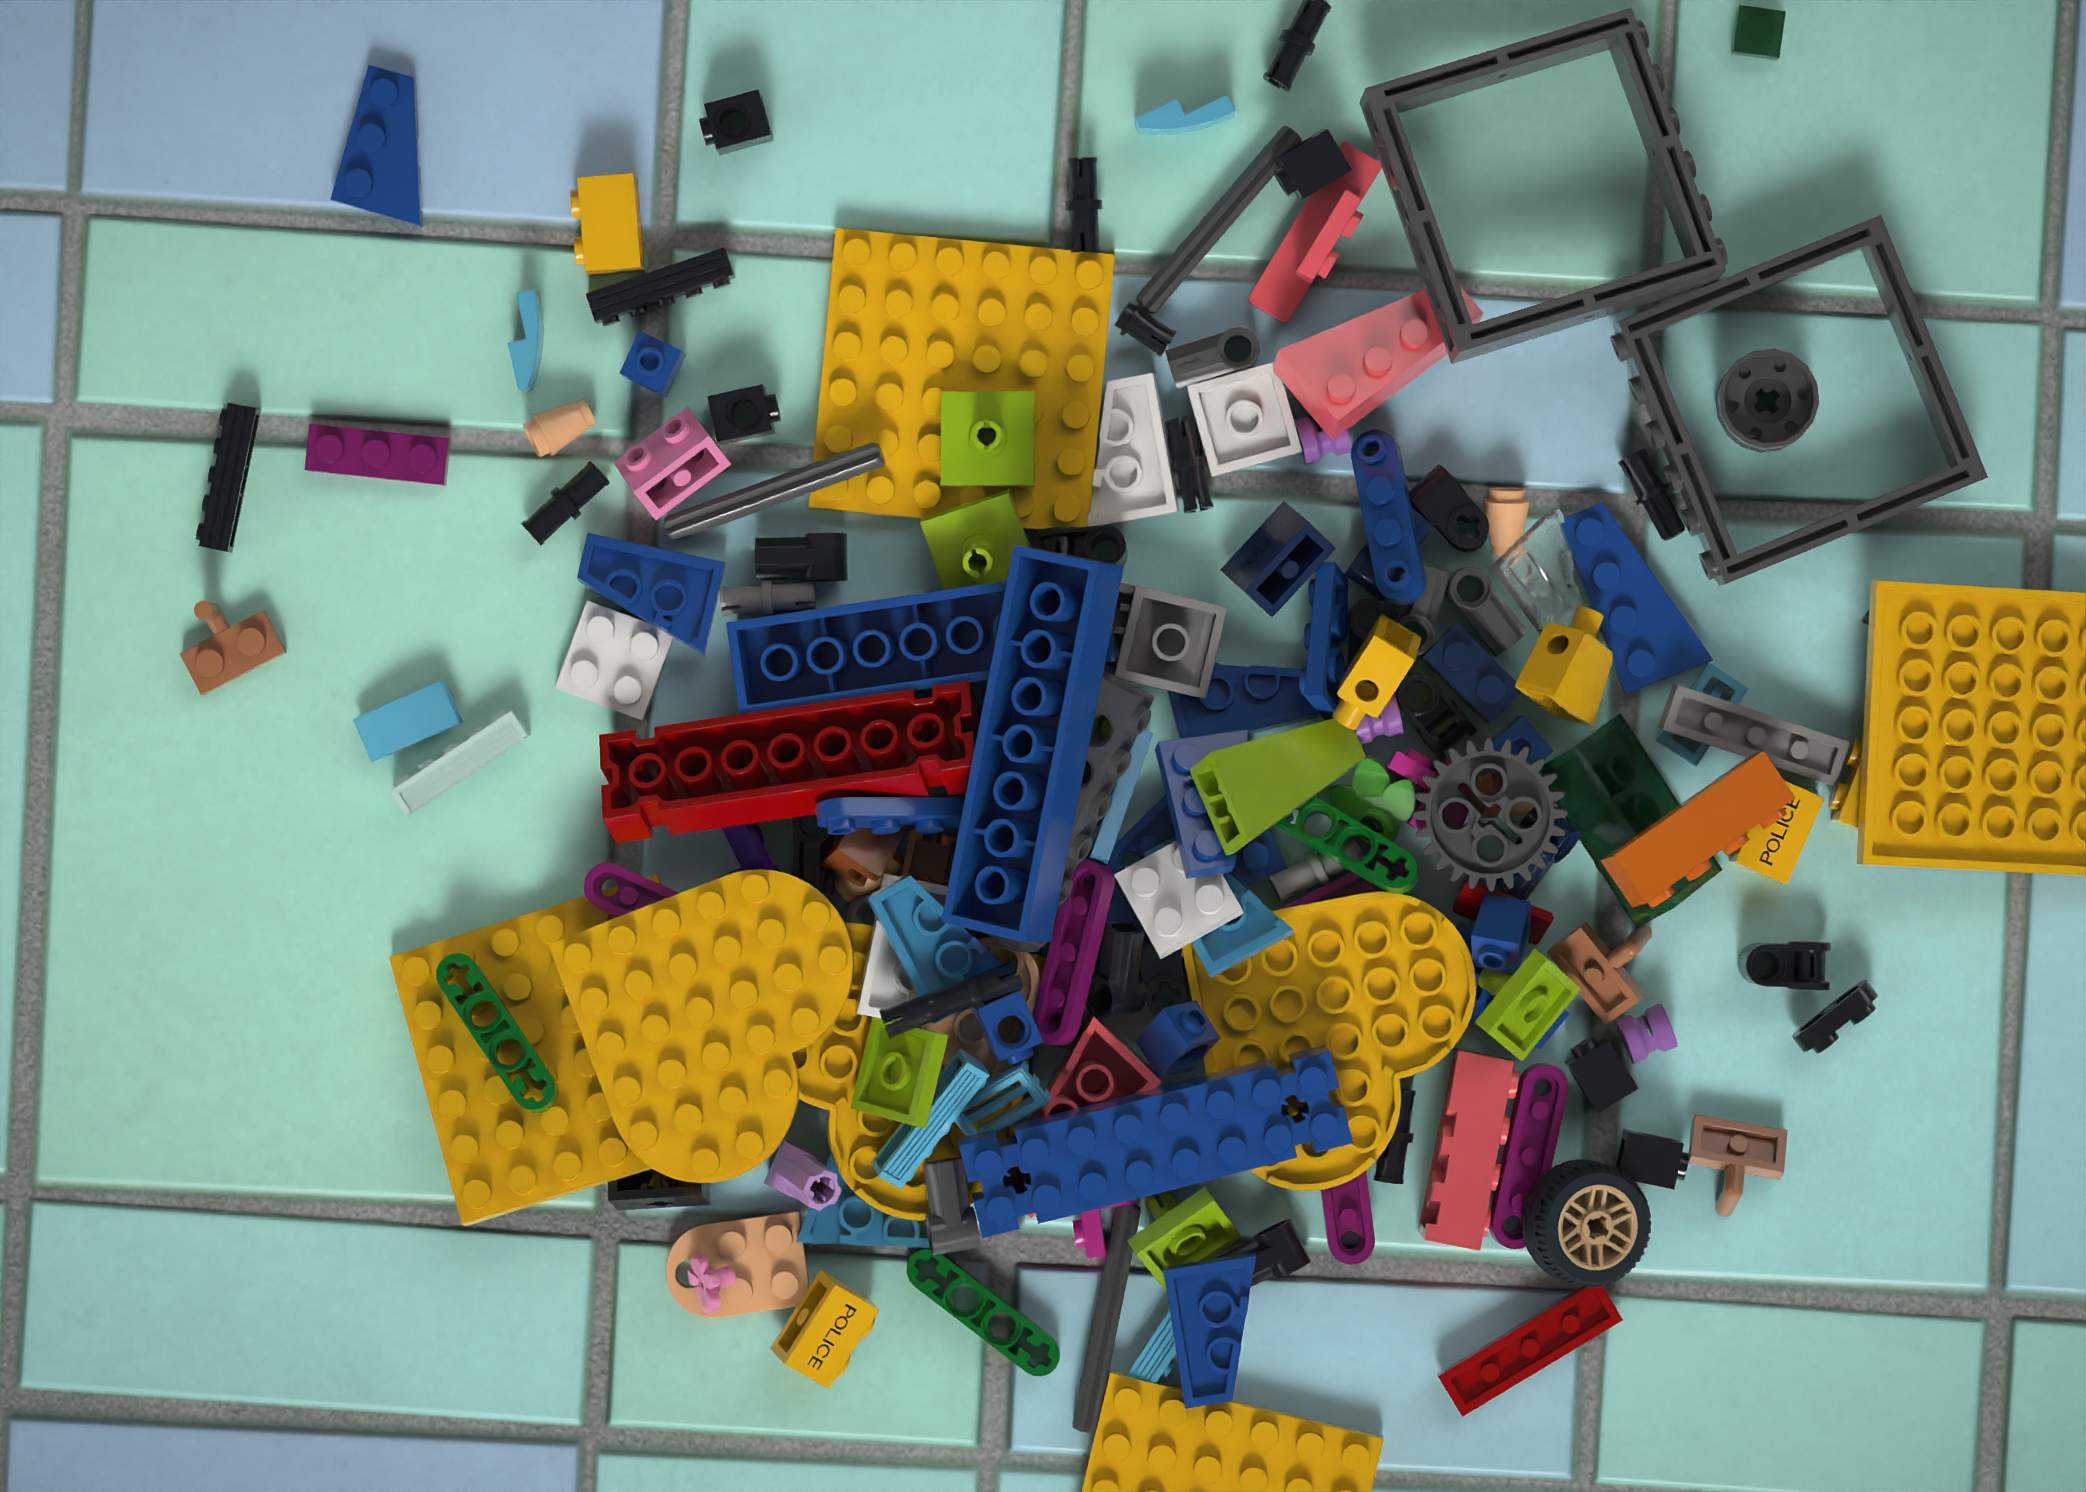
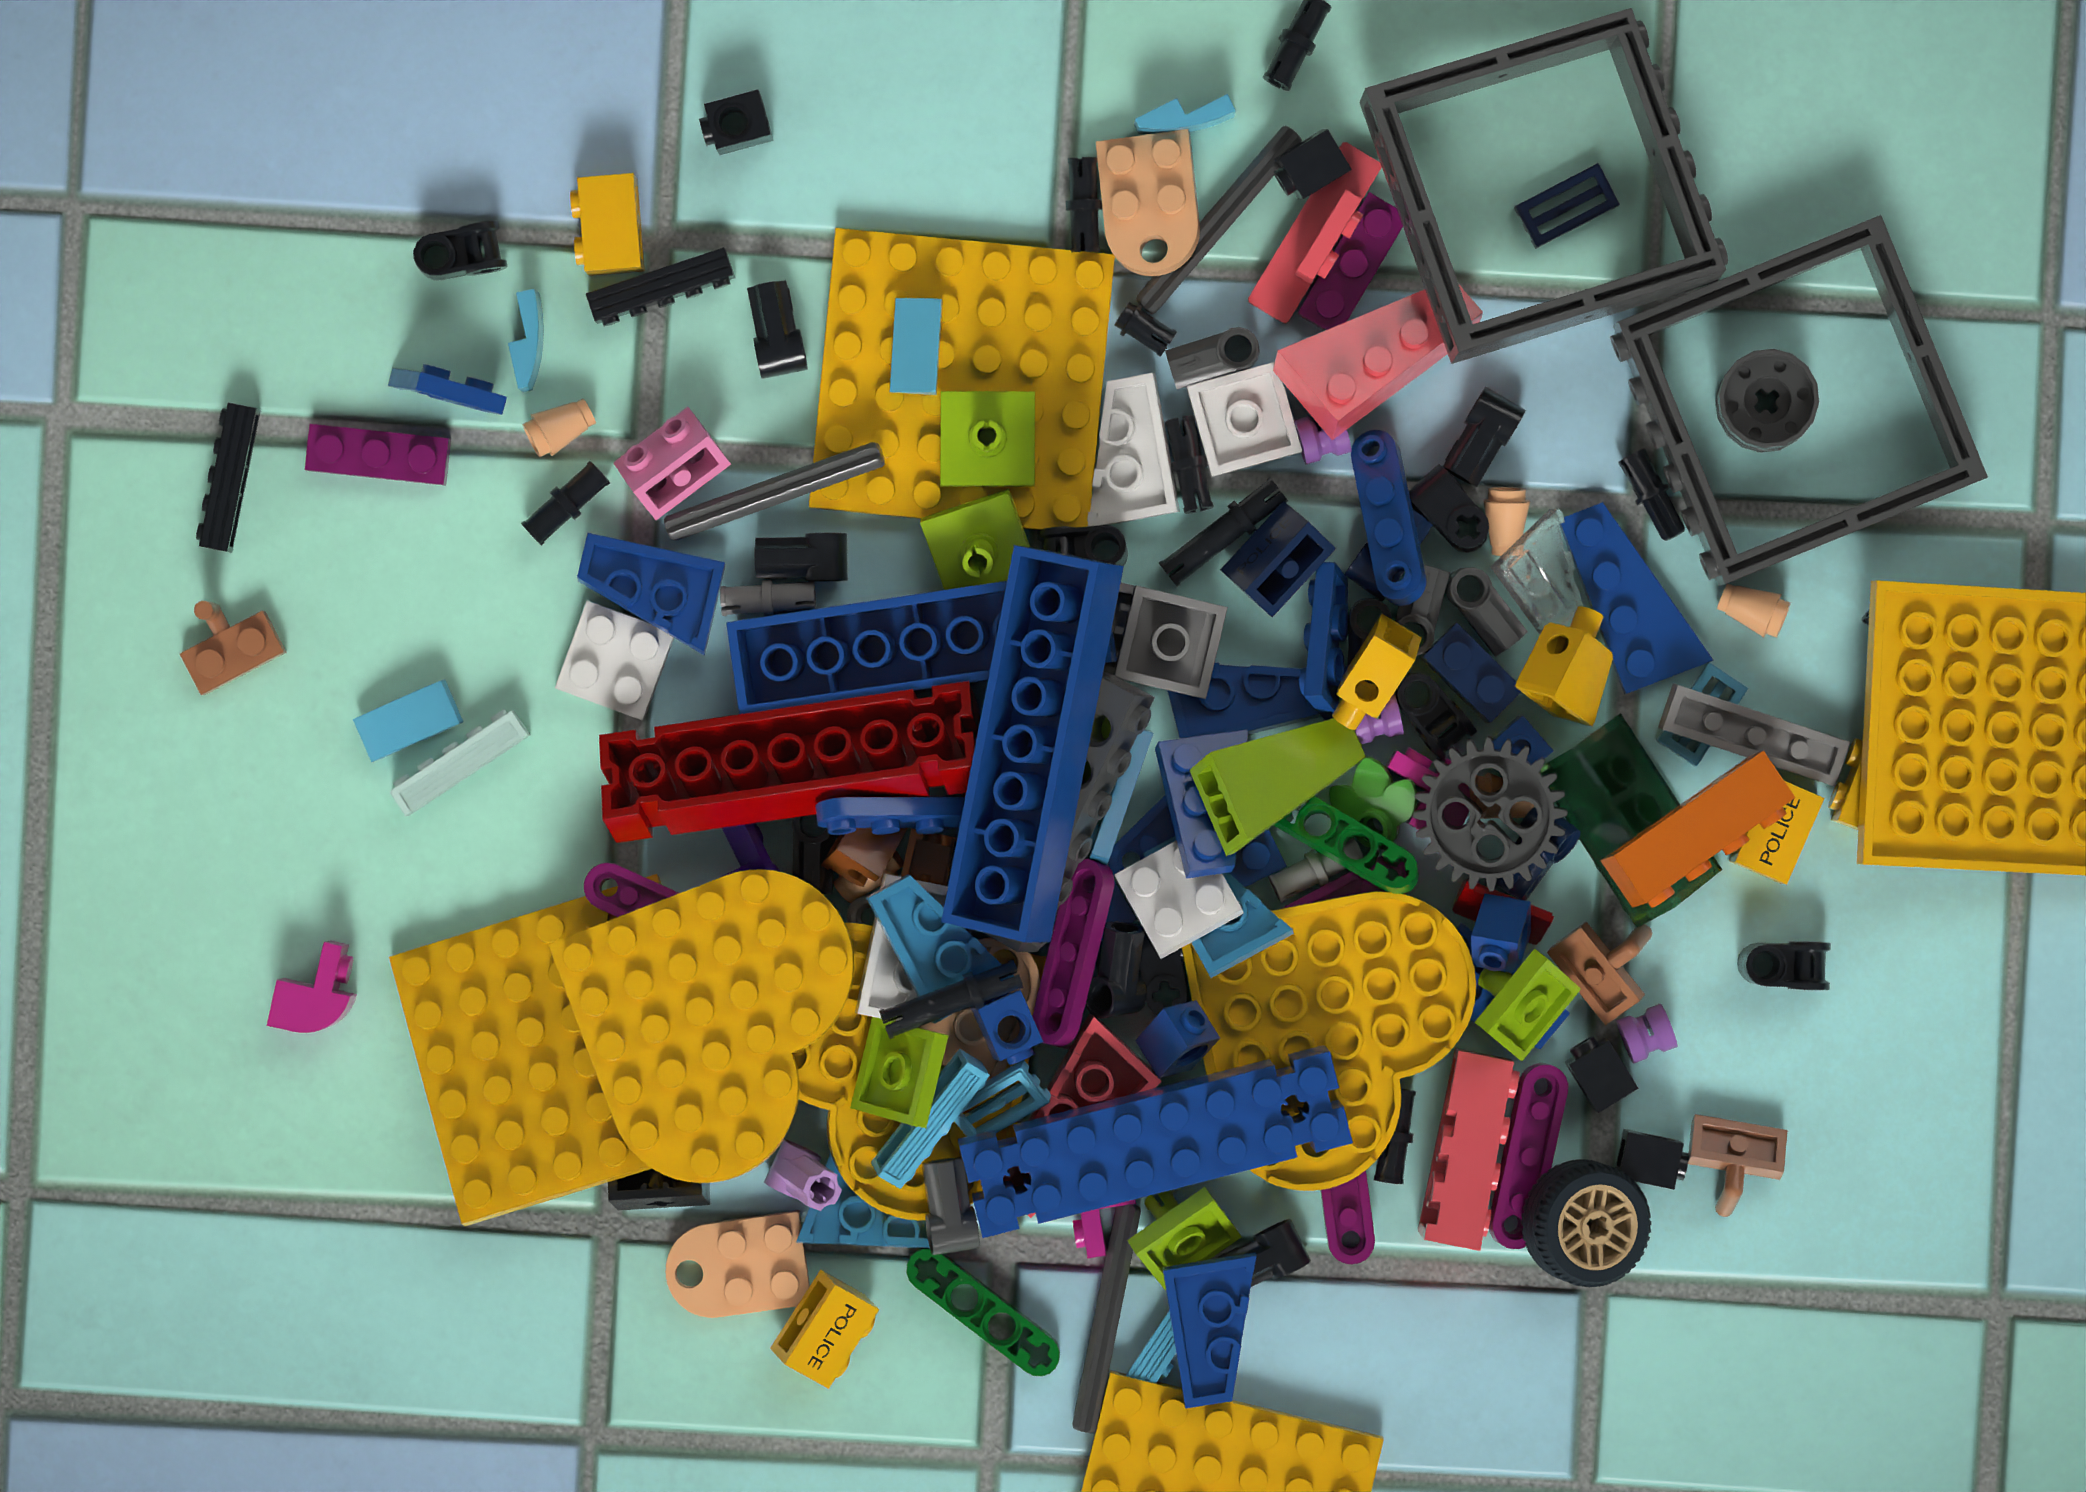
blue wing [330,65,423,227] -> none
green beam [436,953,558,1113] -> none
blue brick [619,331,686,398] -> none
bright pink plant [687,1253,736,1313] -> none
black brick [707,384,781,445] -> none
red plate [1437,1286,1623,1417] -> none
clear green plate [1731,5,1786,60] -> none
black plate [1792,980,1878,1054] -> none
none -> dark pink brick [266,941,357,1033]
none -> blue wing [388,364,507,415]
none -> black piece [413,221,508,280]
none -> black piece [747,280,808,379]
none -> medium azure slope [890,298,943,395]
none -> light nougat plate [1096,129,1200,276]
none -> black pin [1159,477,1288,587]
none -> magenta plate [1297,192,1403,331]
none -> black piece [1443,386,1526,487]
none -> dark blue tile [1514,163,1620,249]
none -> light nougat cone [1717,583,1791,638]

